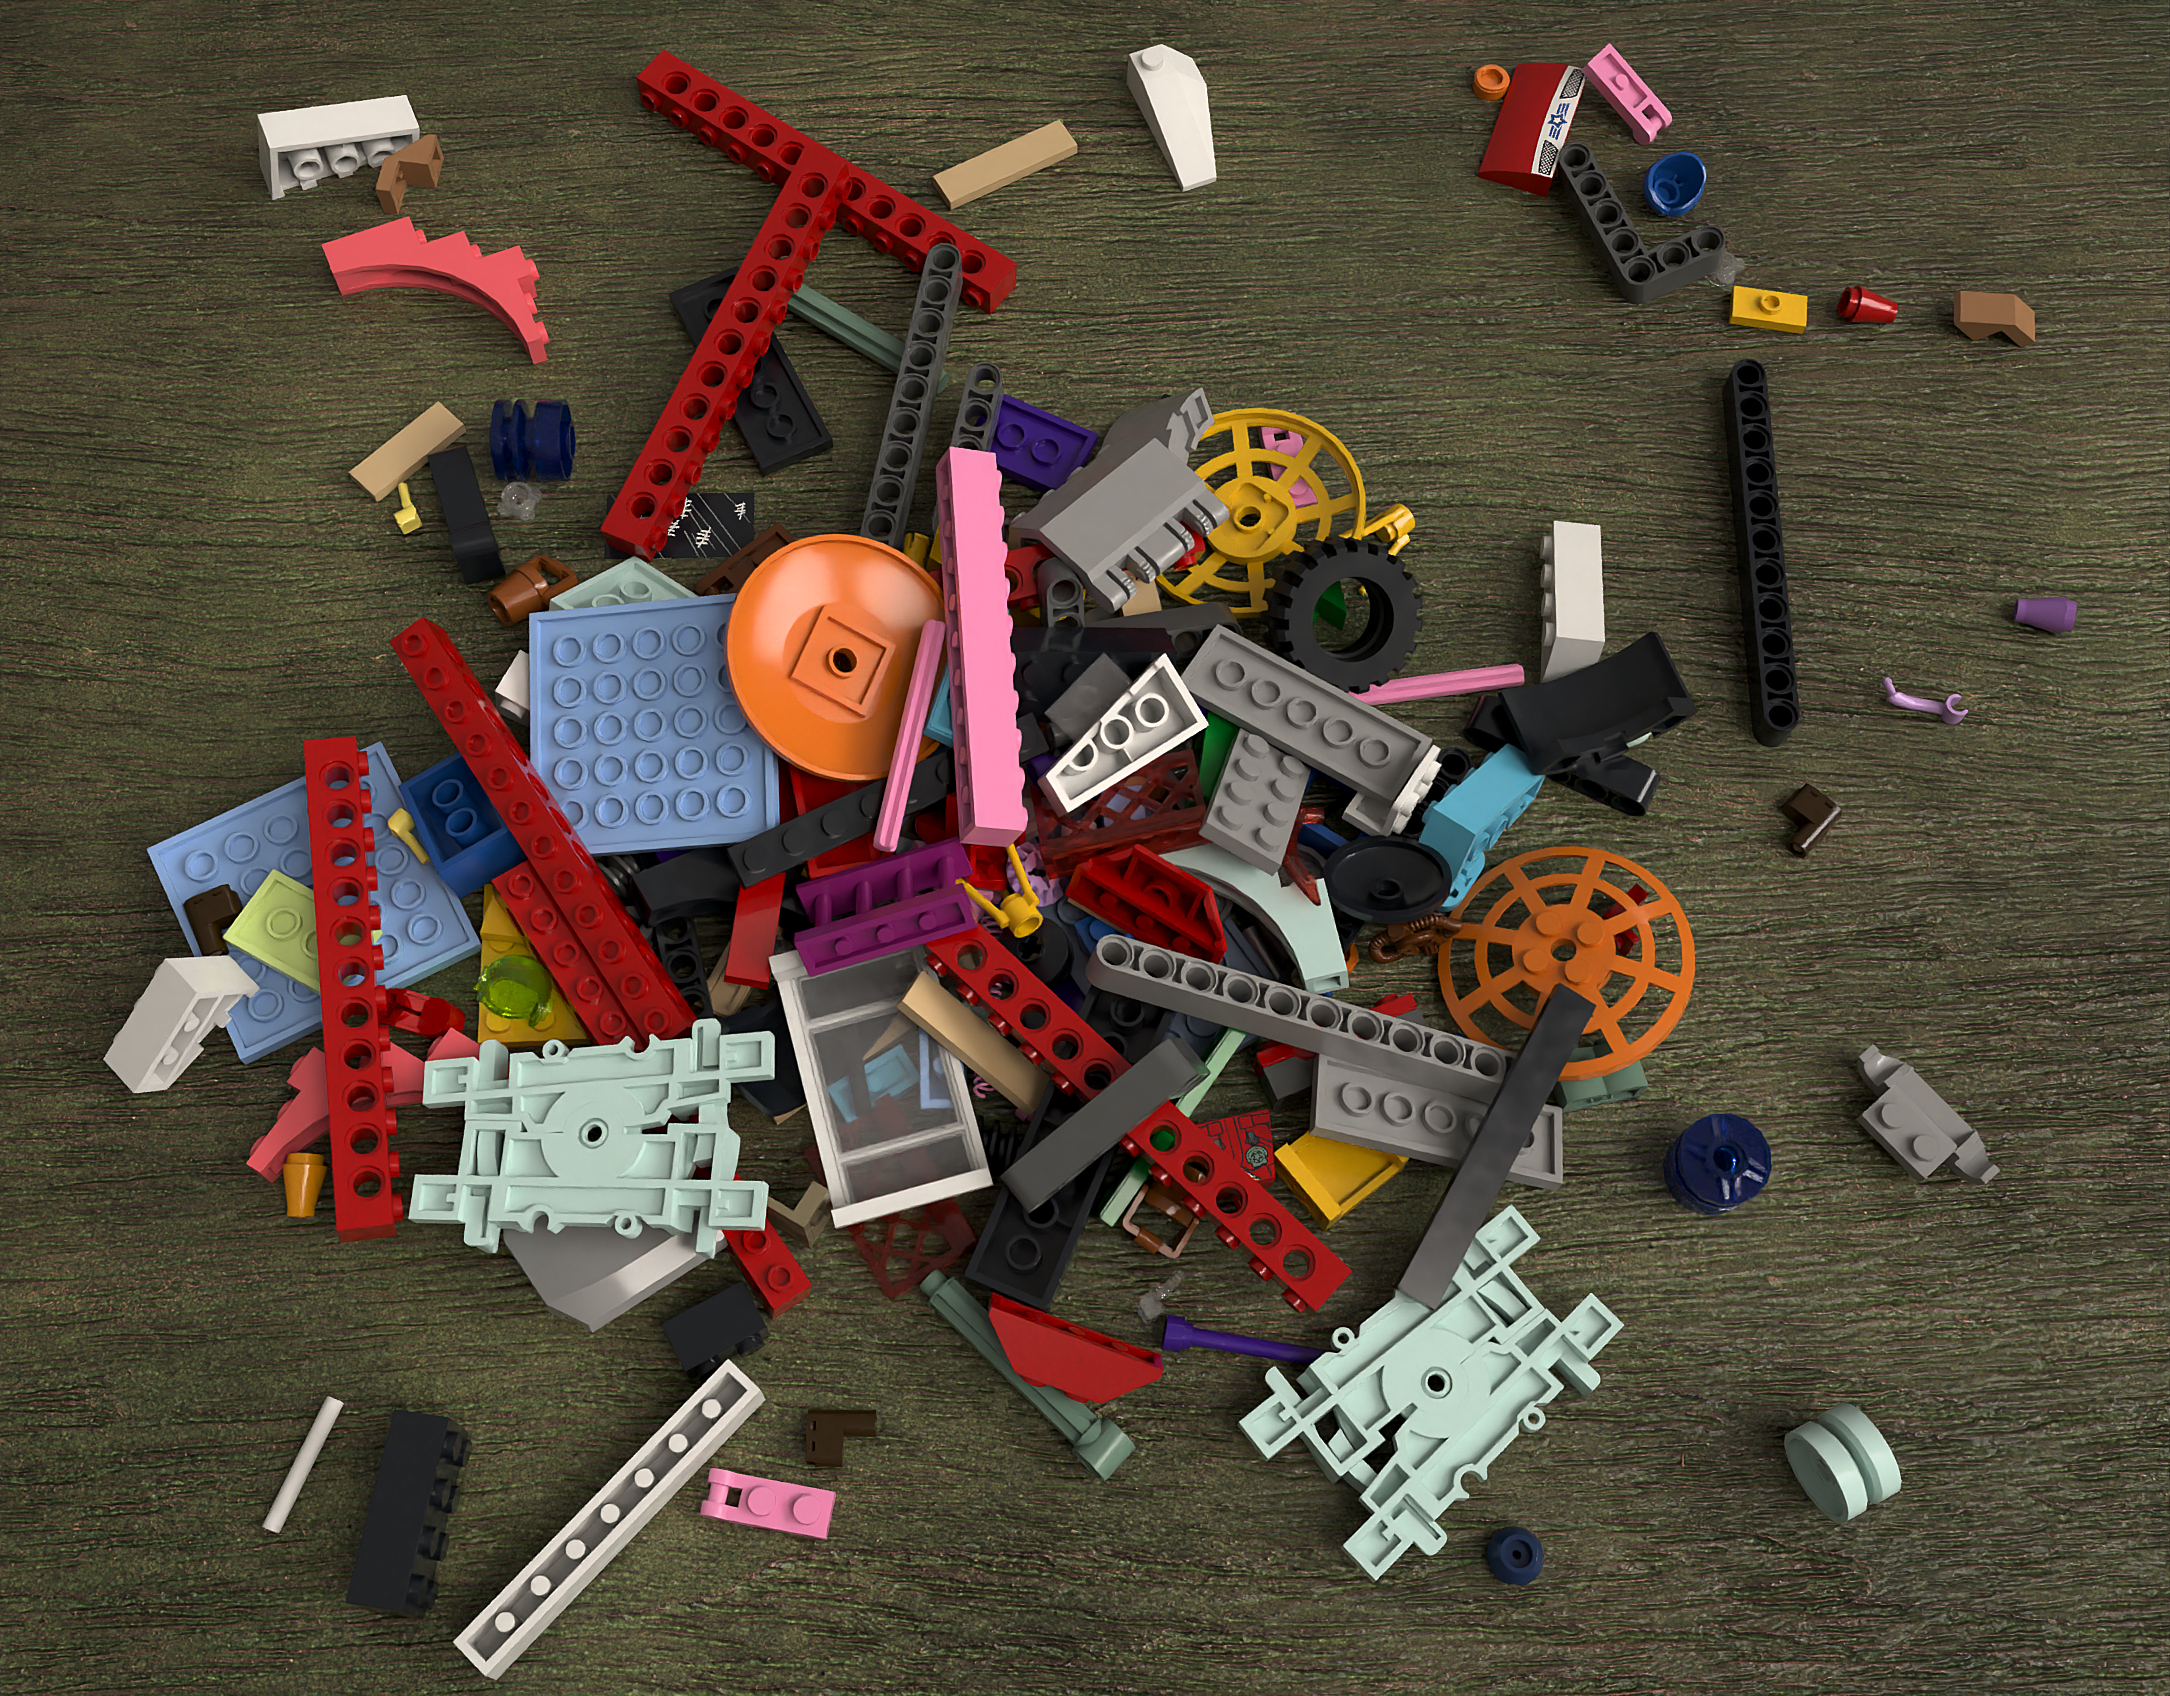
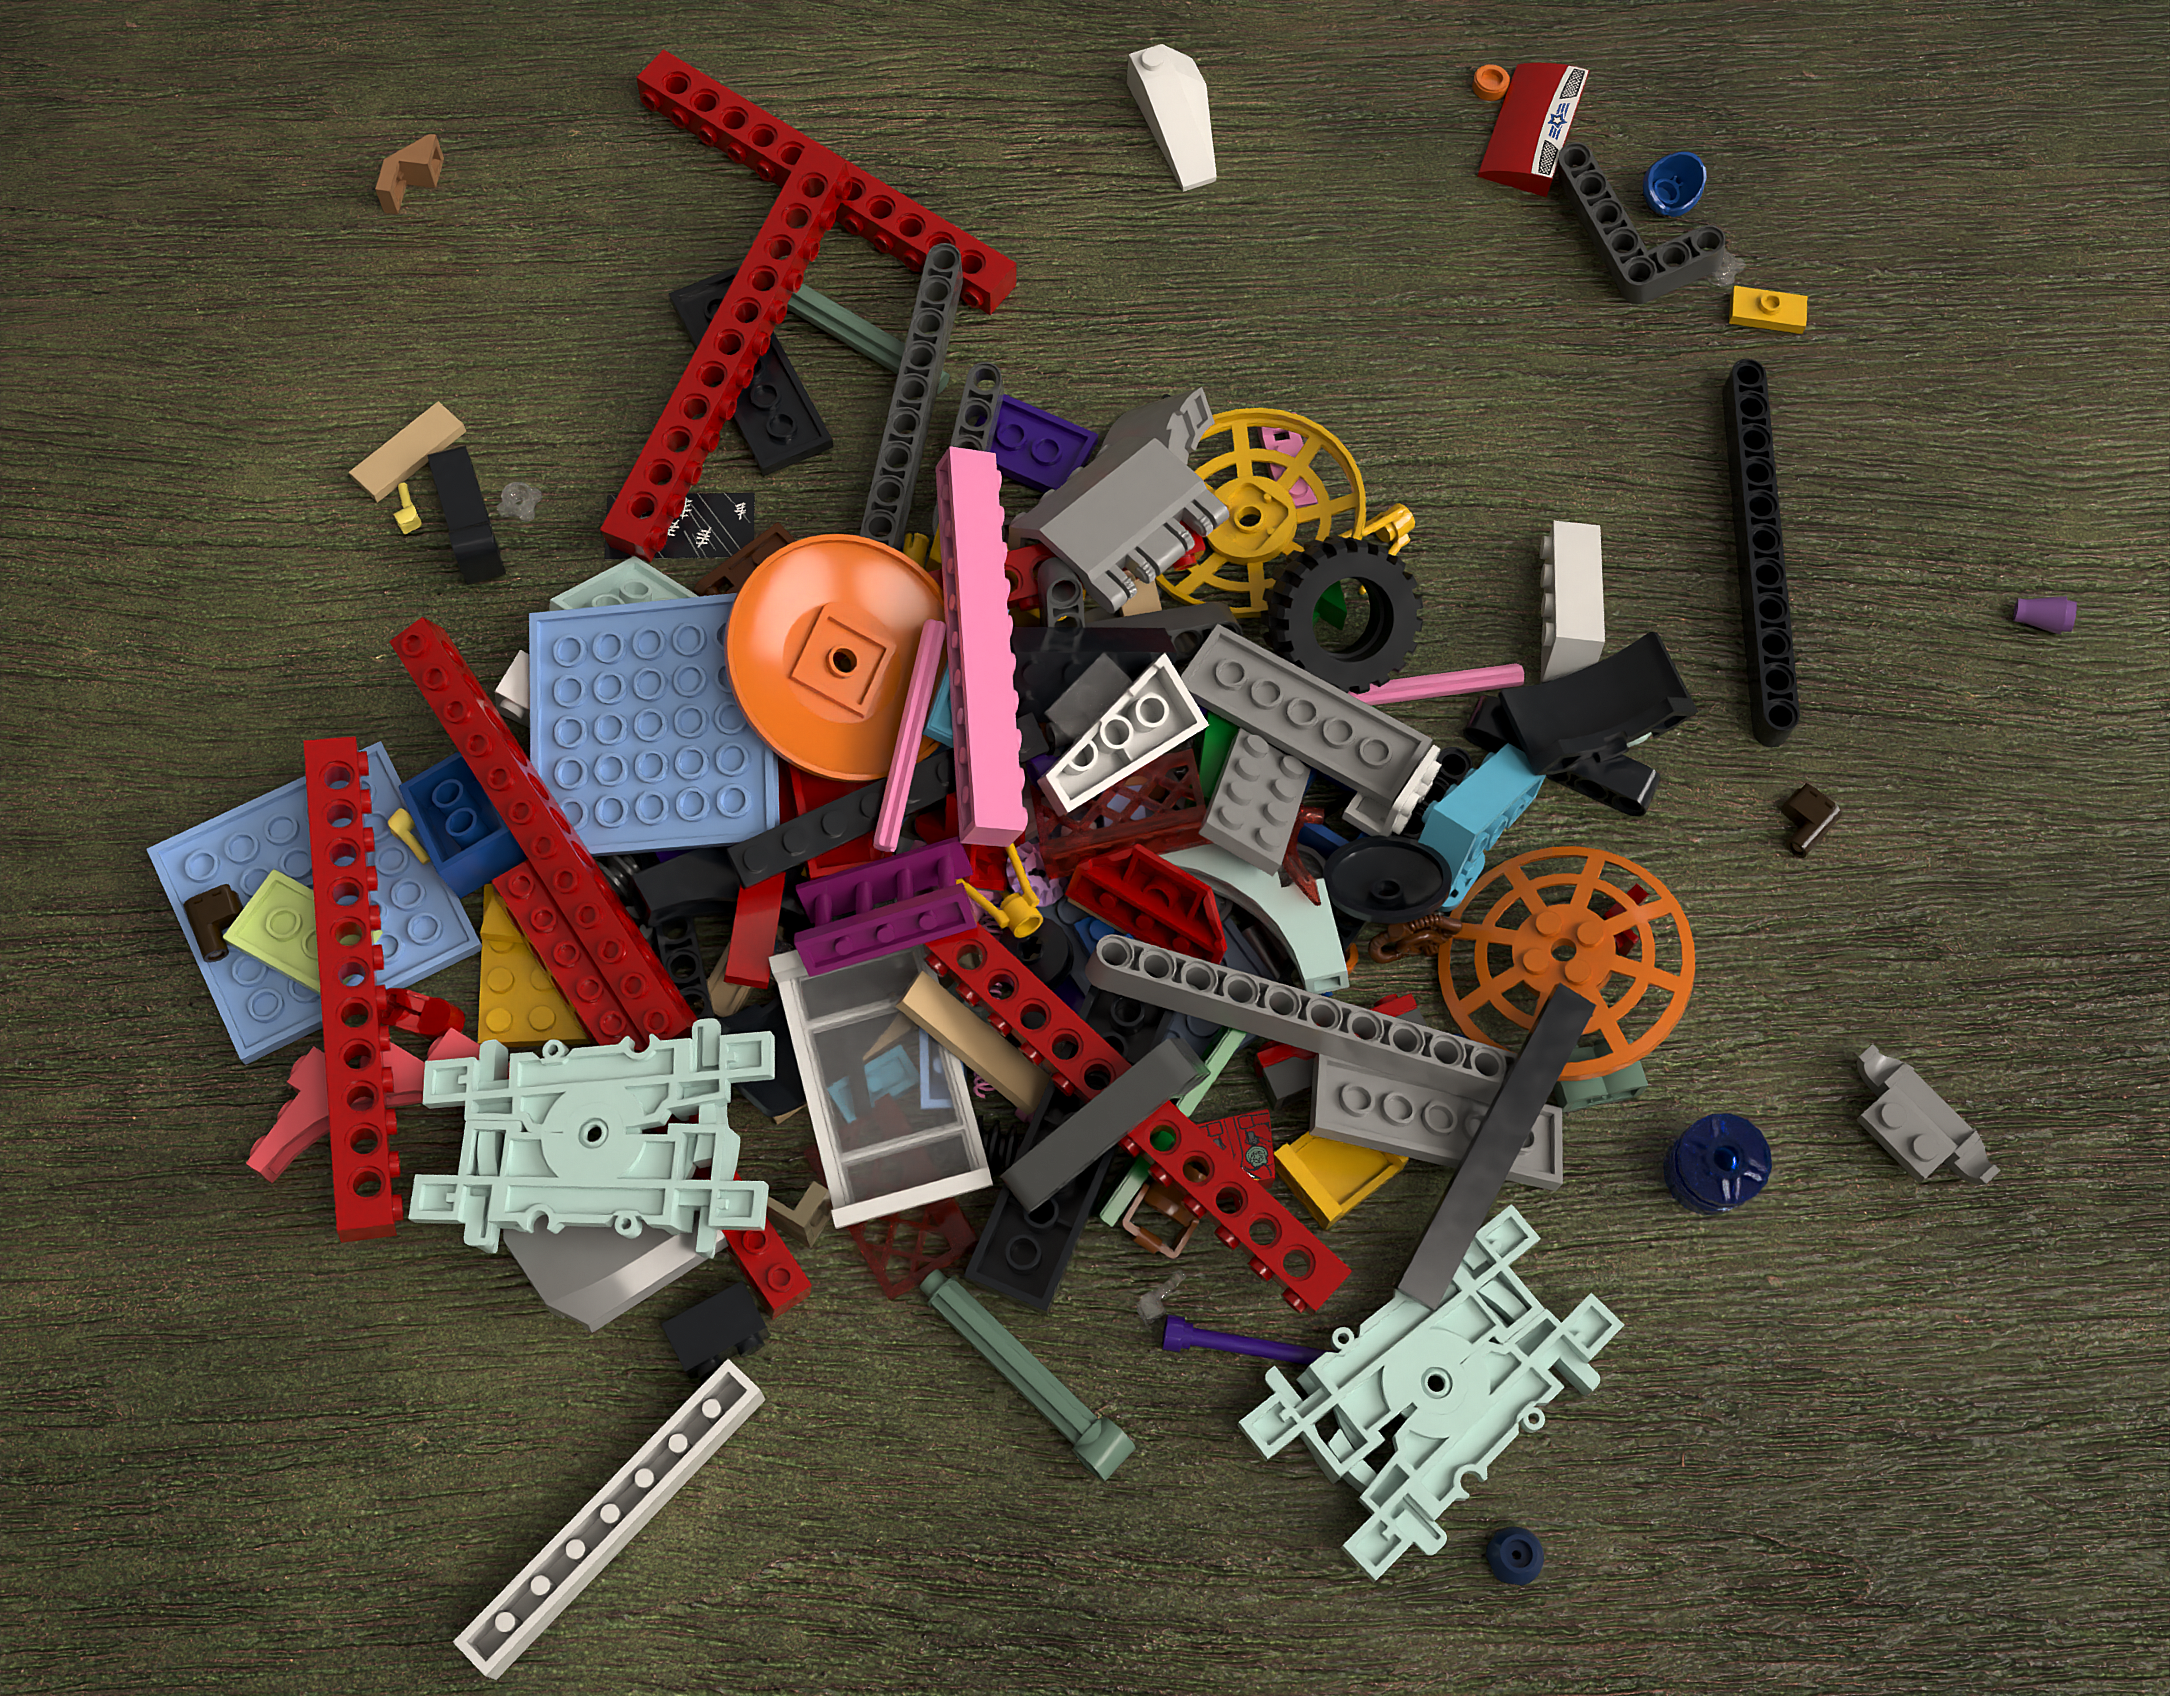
white wedge [103,955,260,1093] -> none
white wedge [257,95,420,200] -> none
white bar [262,1396,344,1534] -> none
light orange cone [282,1153,328,1218] -> none
coral arch [321,216,550,364] -> none
black brick [345,1409,472,1620] -> none
clear neon green cap [473,954,555,1028] -> none
dark orange piece [486,555,579,627] -> none
clear blue wheel [490,399,576,482] -> none
bright pink plate [699,1468,836,1540] -> none
dark brown piece [805,1409,877,1467] -> none
tan tile [933,119,1078,210] -> none
red wedge [988,1292,1163,1404] -> none
bright pink plate [1581,43,1672,145] -> none
light aqua wheel [1784,1402,1902,1524] -> none
red cone [1837,285,1898,324] -> none
lavender piece [1882,677,1968,725] -> none
medium nougat slope [1954,291,2035,348] -> none

